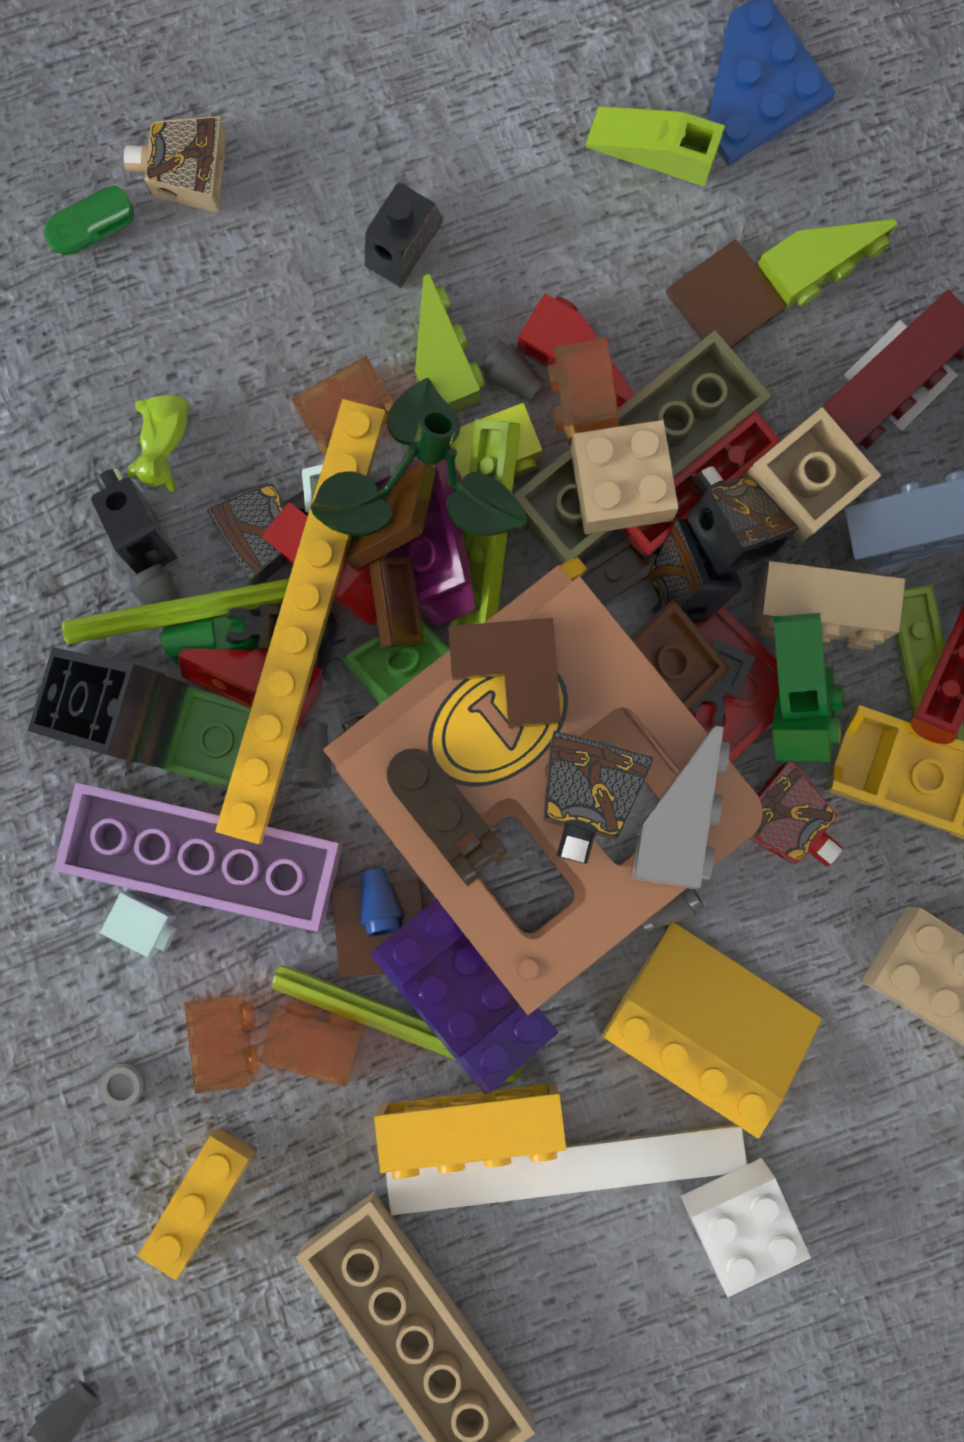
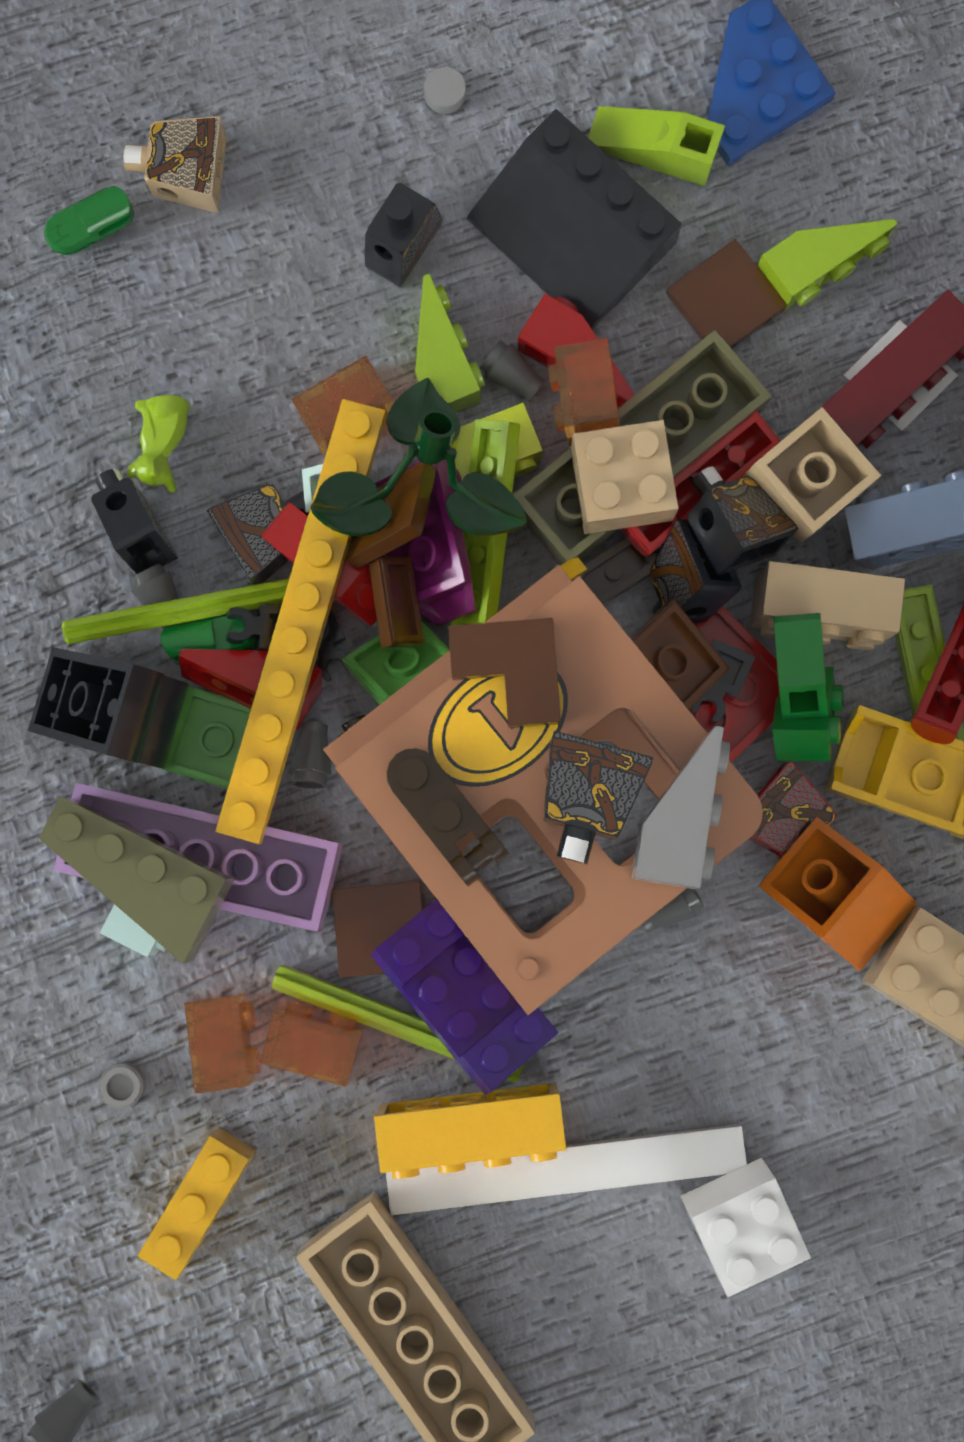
blue cone [359,868,404,937] -> none
yellow slope [600,923,822,1139] -> none
none -> olive wedge [39,796,235,964]
none -> light grey tile [424,67,466,114]
none -> black slope [467,109,682,329]
none -> orange slope [758,817,918,972]

